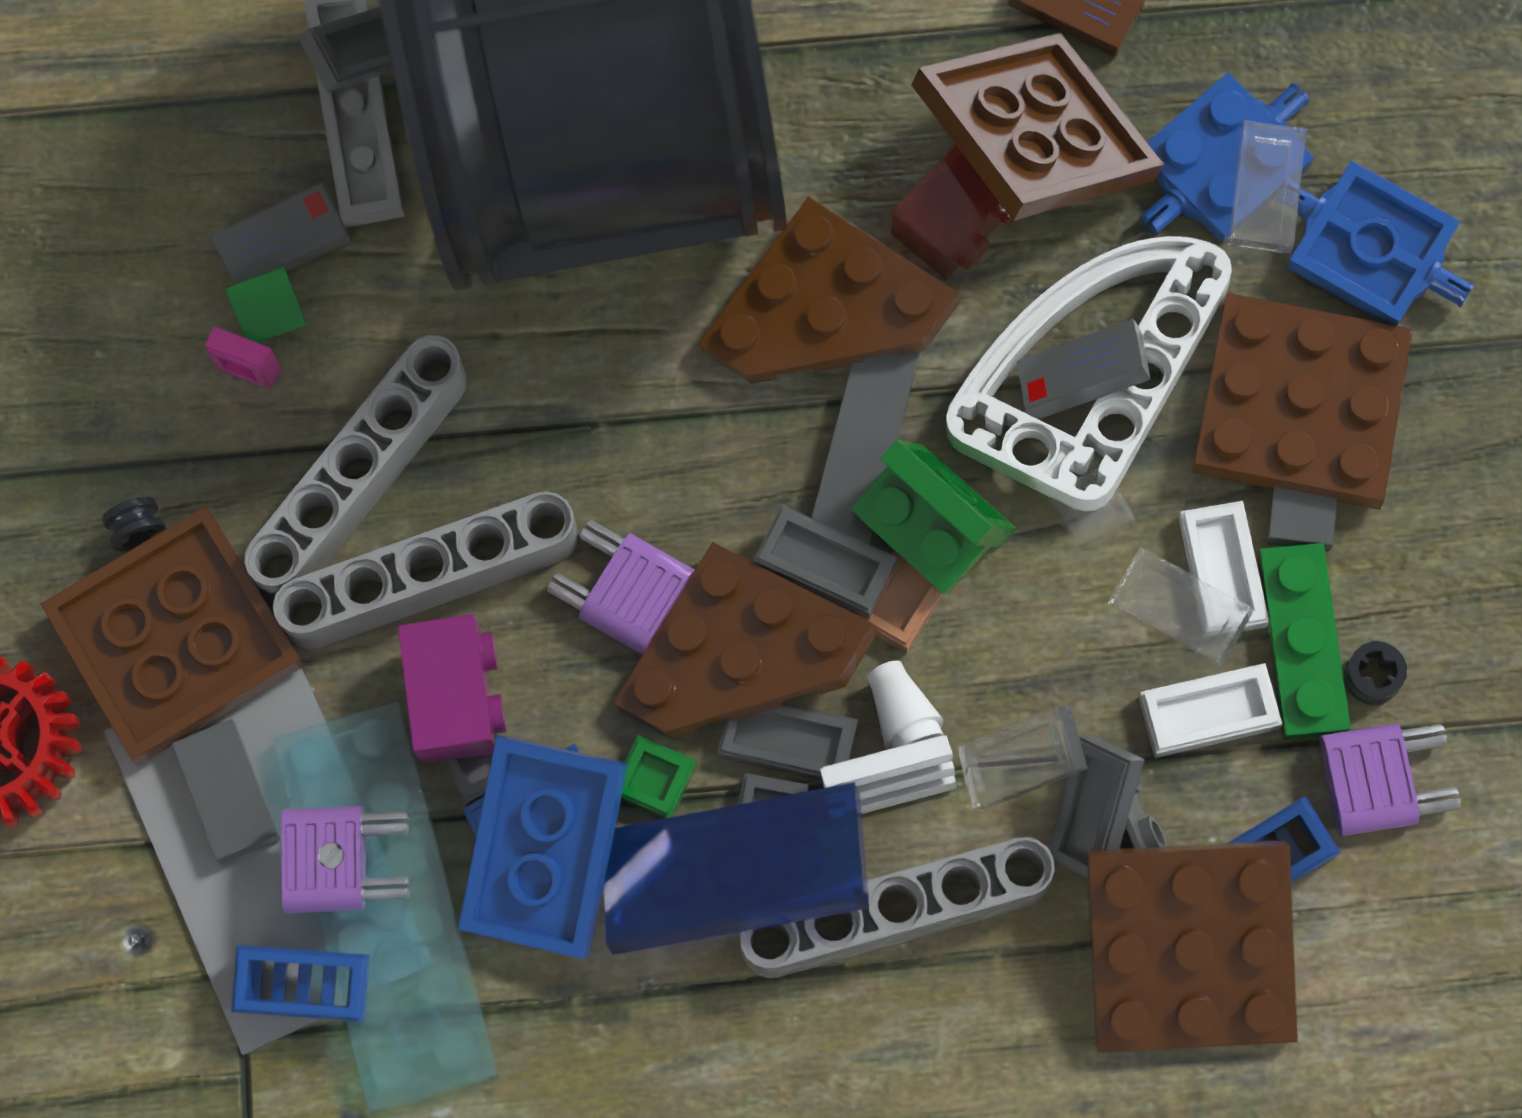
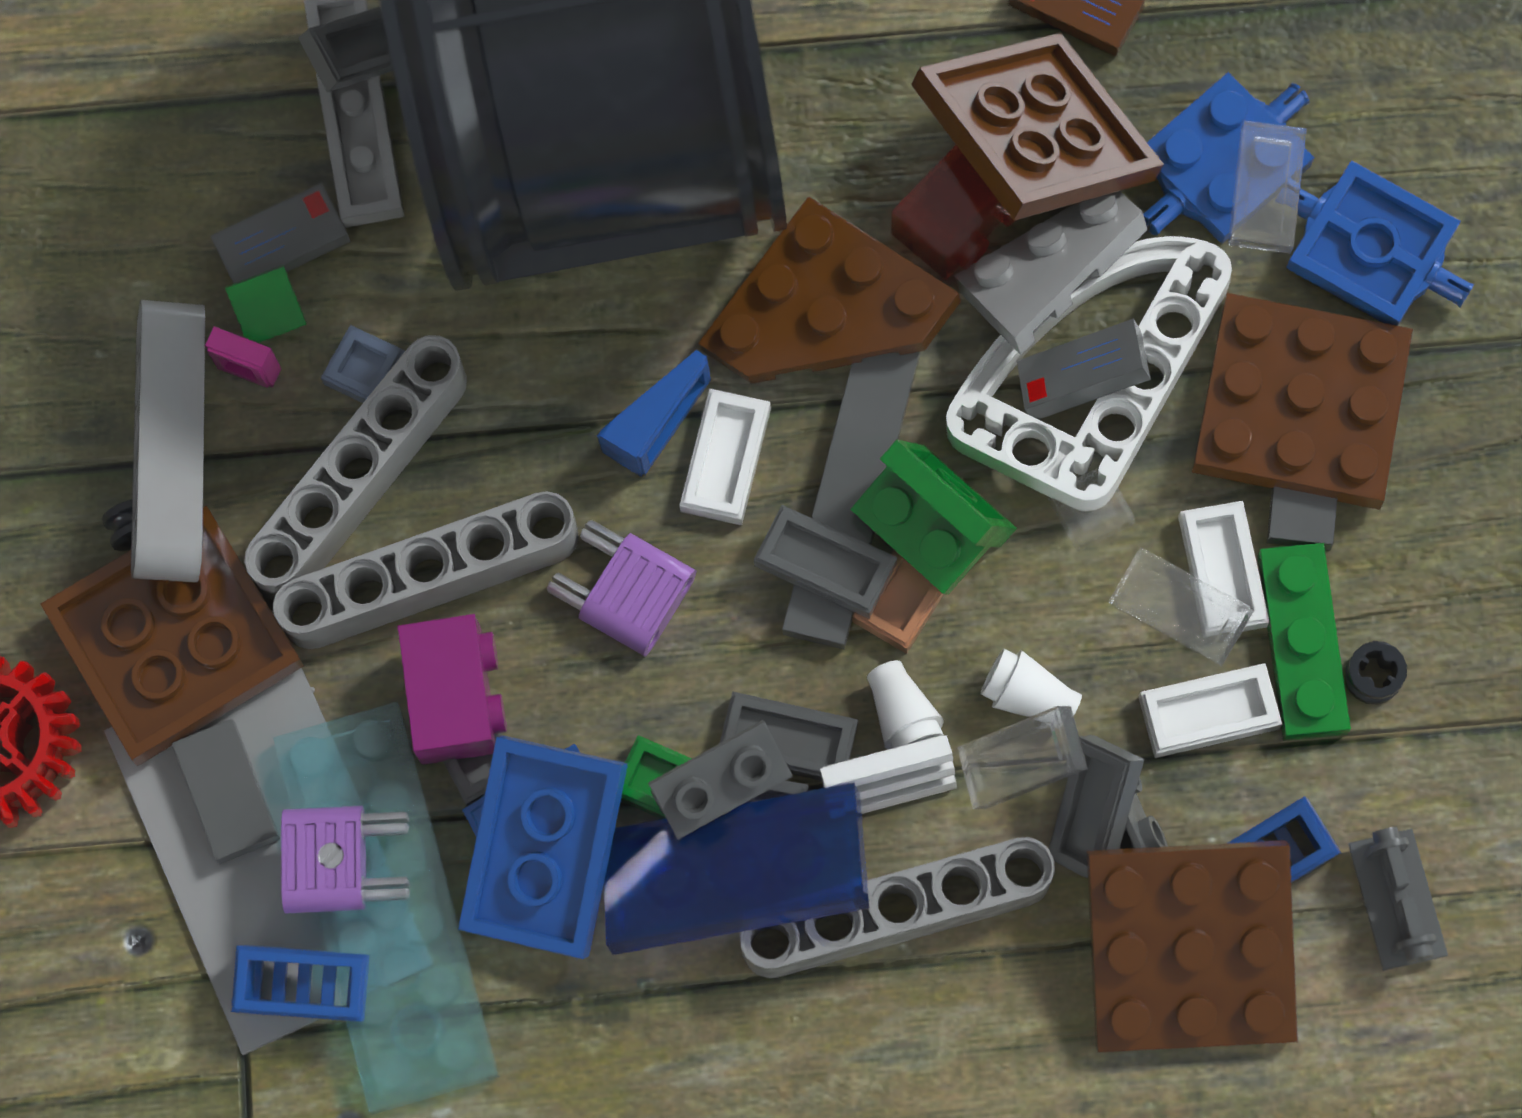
reddish brown plate [613,542,878,740] -> none
medium lavender piece [1319,723,1461,837] -> none
none -> light grey beam [131,300,205,582]
none -> sand blue tile [321,325,405,403]
none -> blue slope [597,350,711,477]
none -> dark grey hinge [648,720,793,839]
none -> white tile [680,389,771,525]
none -> light grey wing [954,191,1148,355]
none -> white cone [981,649,1082,729]
none -> dark grey hinge [1348,827,1448,971]

